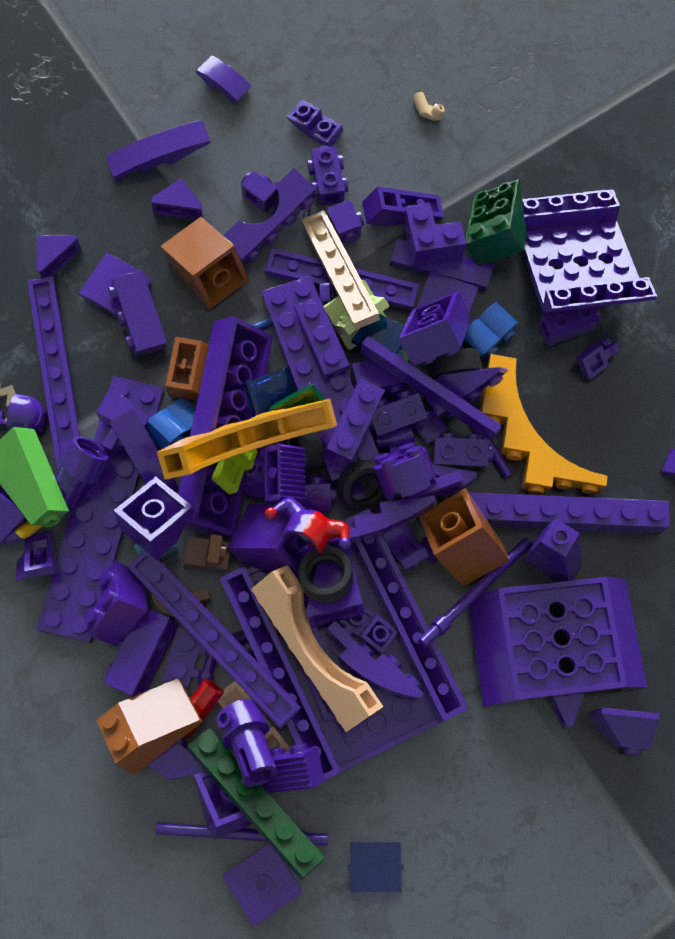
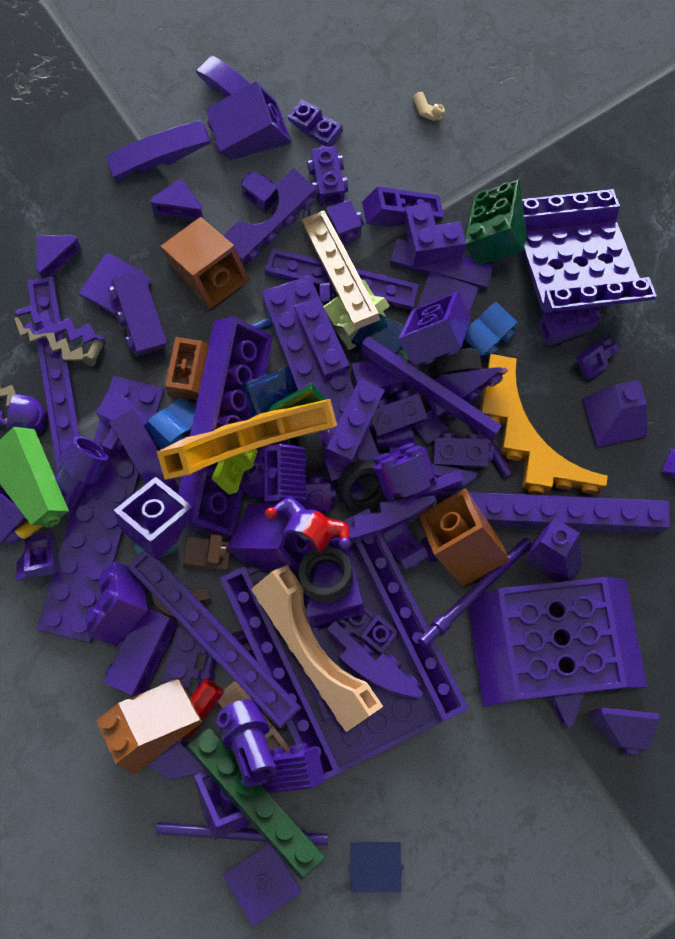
none -> piece [15,304,106,367]
none -> dark purple slope [206,81,292,160]
none -> dark purple slope [582,379,647,448]

